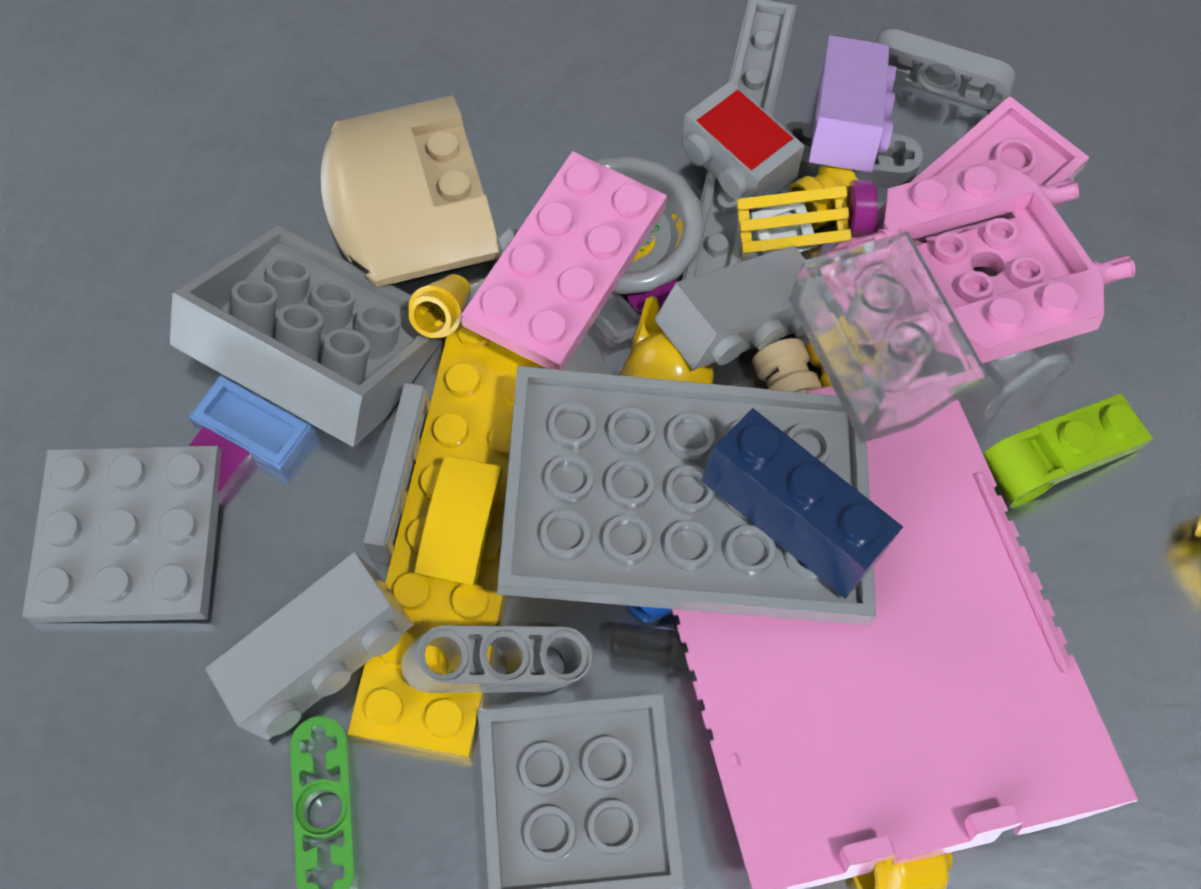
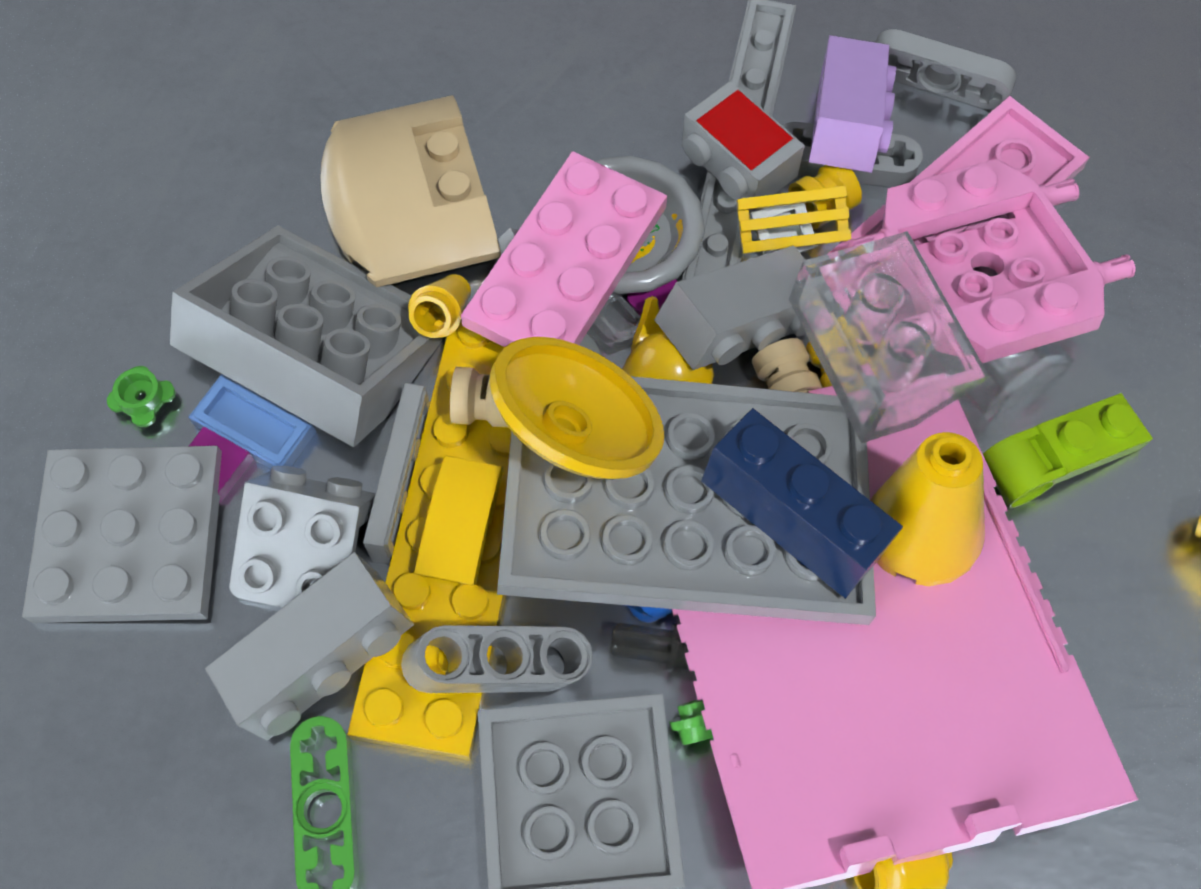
magenta tile [847,180,878,235] -> none
none -> bright green plate [107,366,176,428]
none -> bracket [229,466,376,608]
none -> tan wheel [450,366,508,427]
none -> yellow dish [490,337,664,479]
none -> bright green plate [669,699,713,745]
none -> yellow cone [870,432,985,587]

